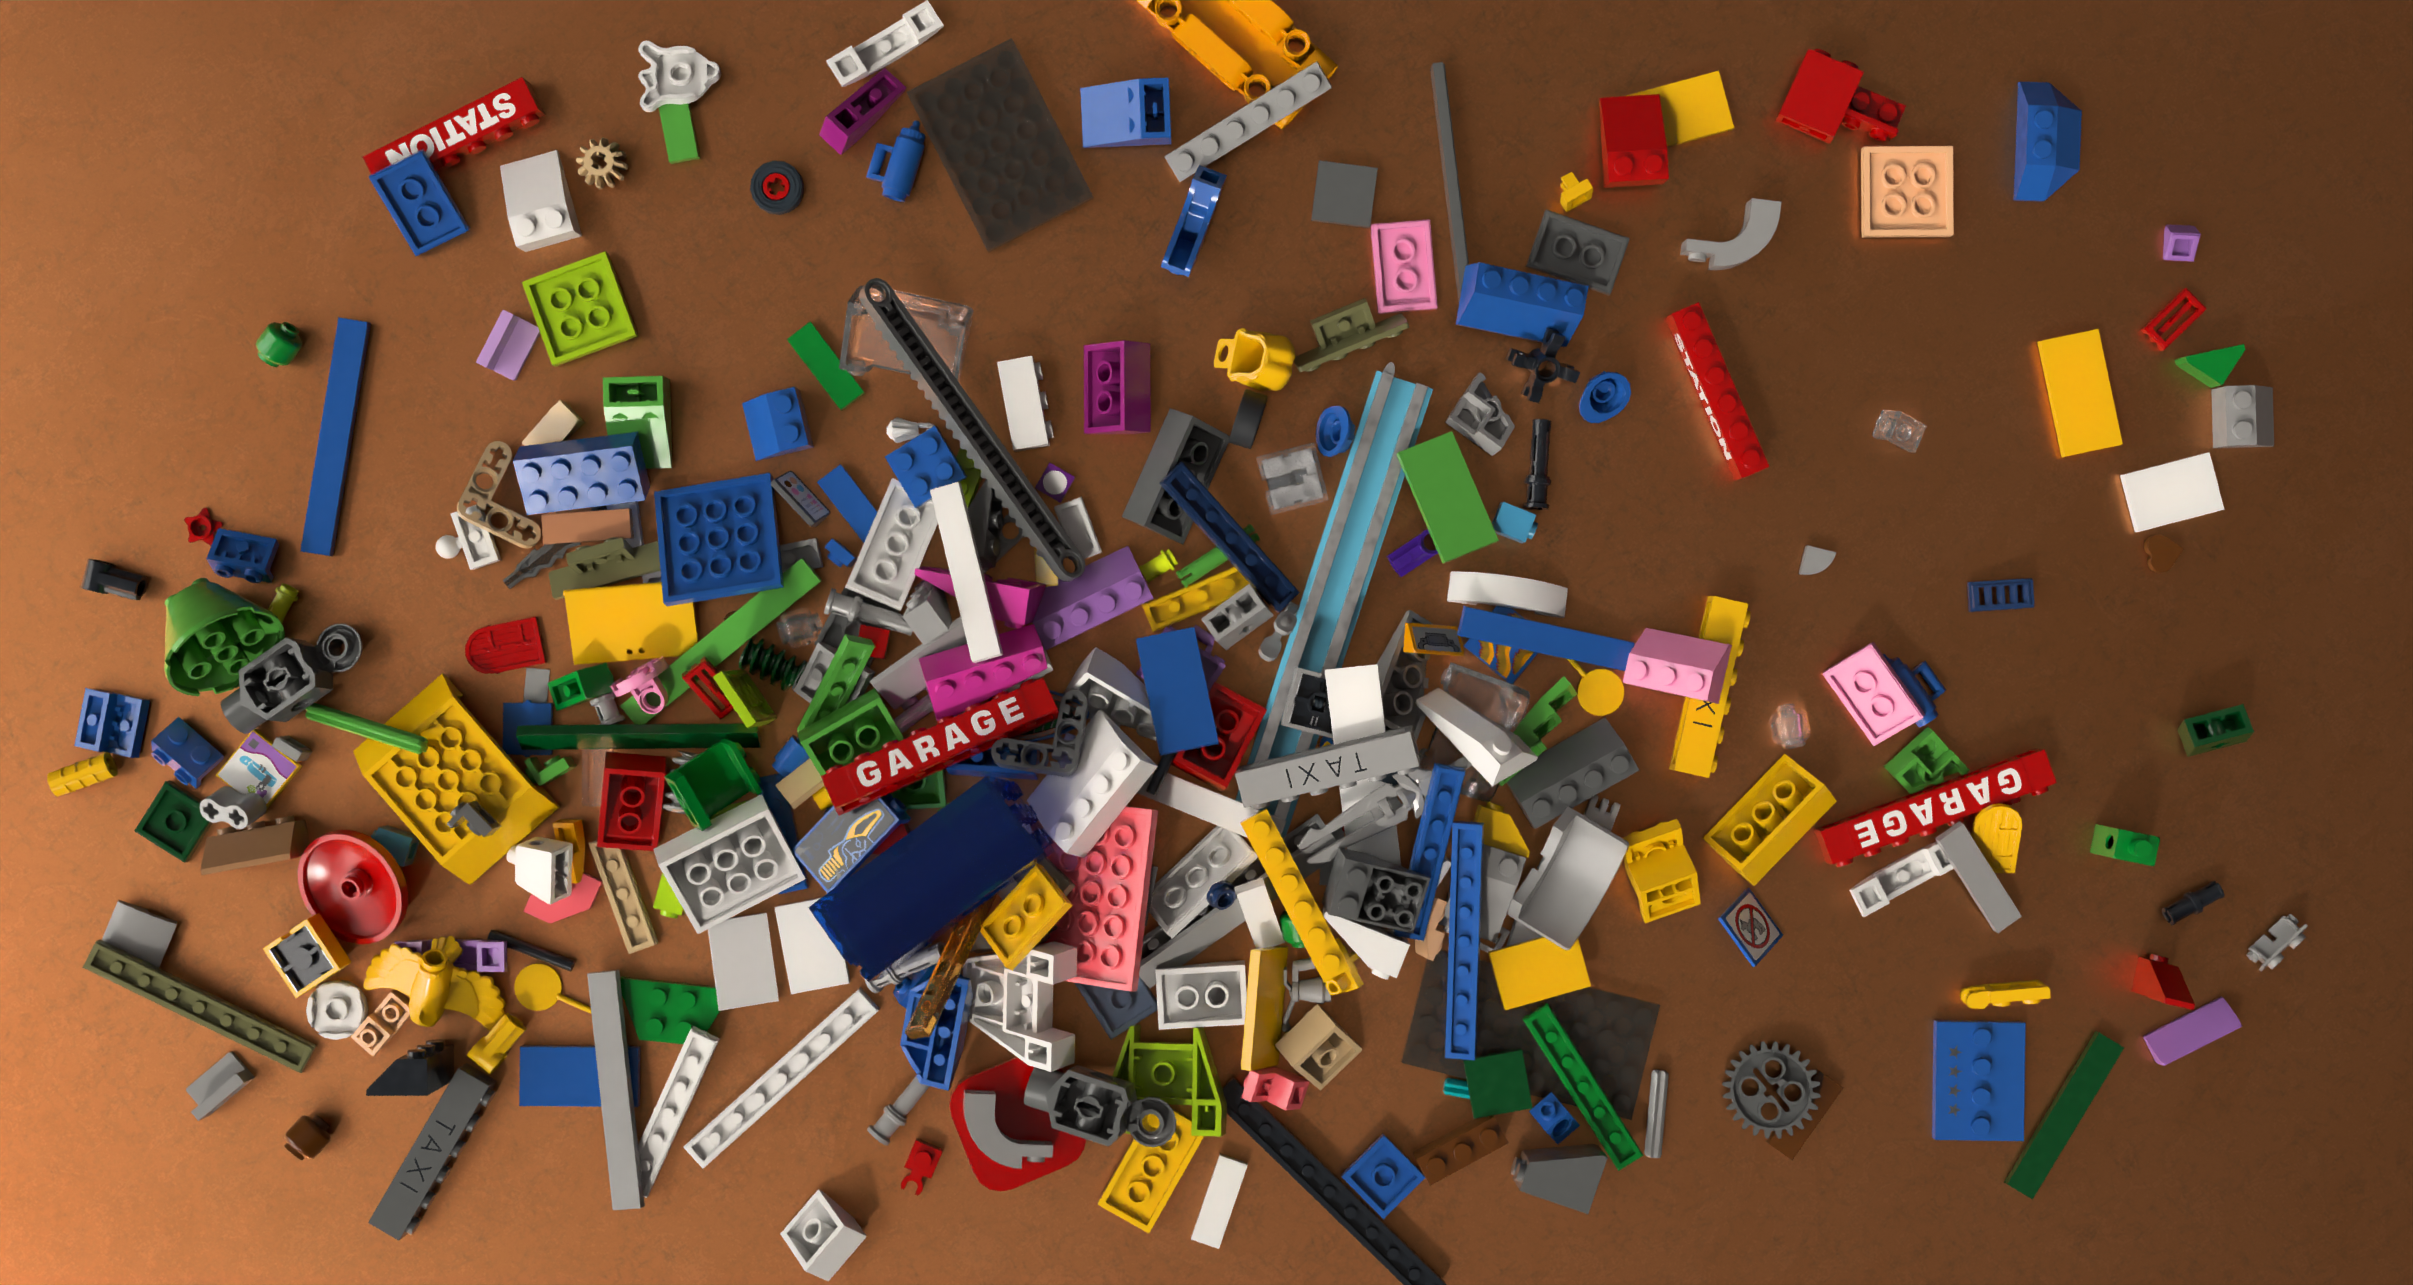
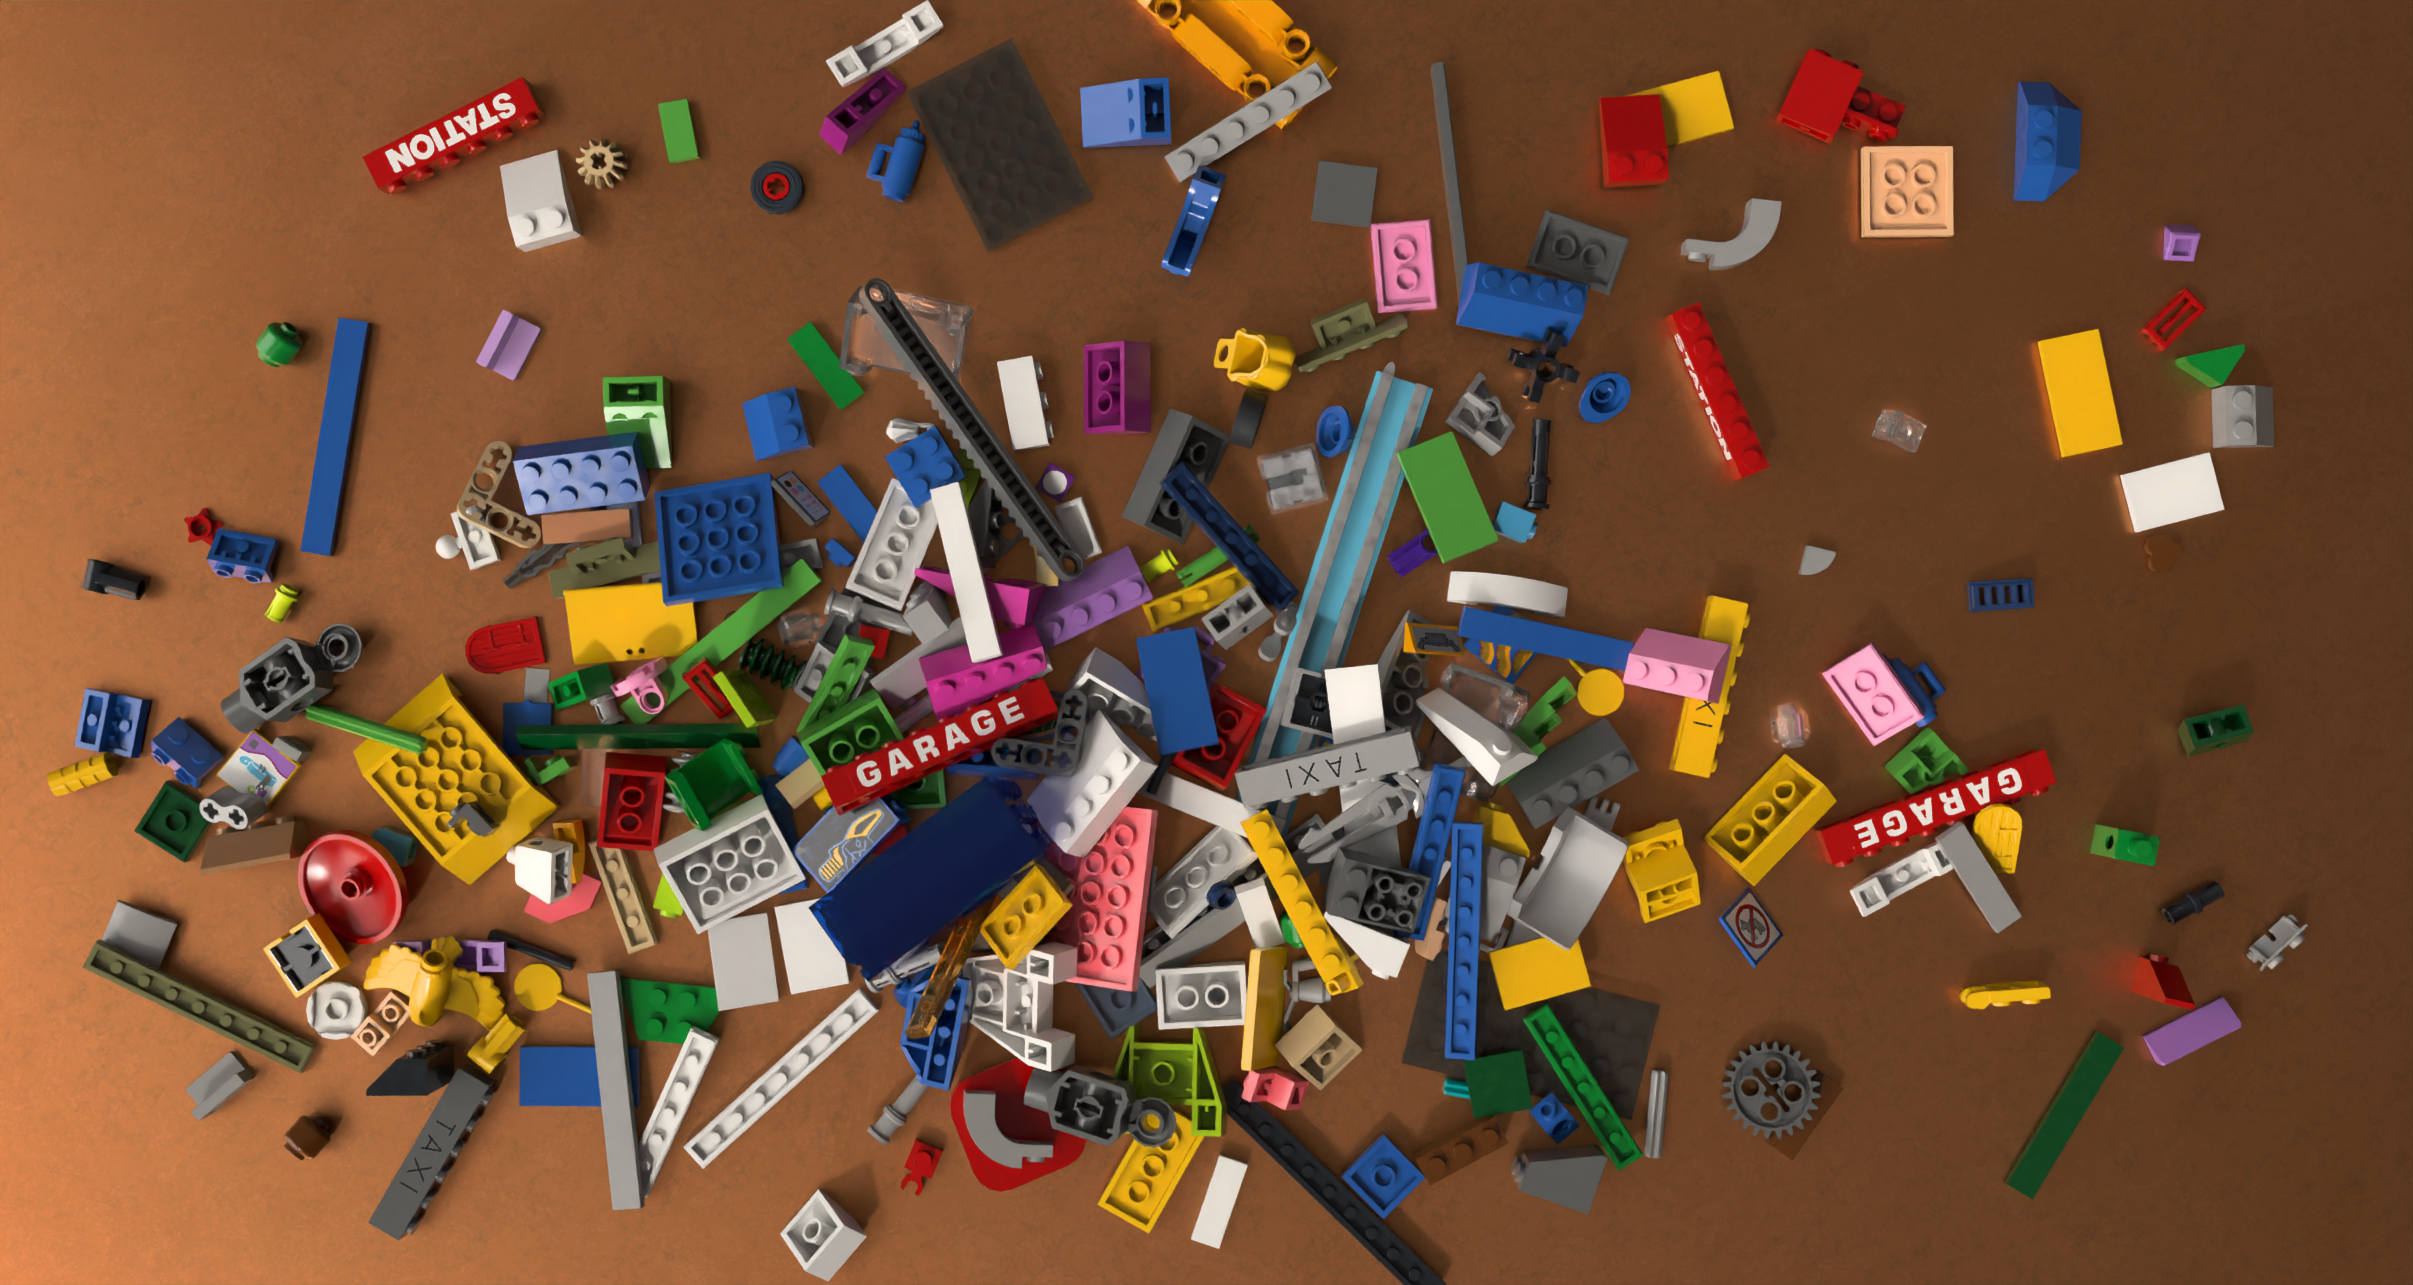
bright green cone [164,578,285,696] -> none
blue tile [369,149,470,256] -> none
lime plate [522,251,638,367] -> none
tan slope [522,400,585,446] -> none
white tile [638,40,721,113] -> none
yellow tile [1560,172,1593,212] -> none
blue plate [1932,1020,2026,1141] -> none

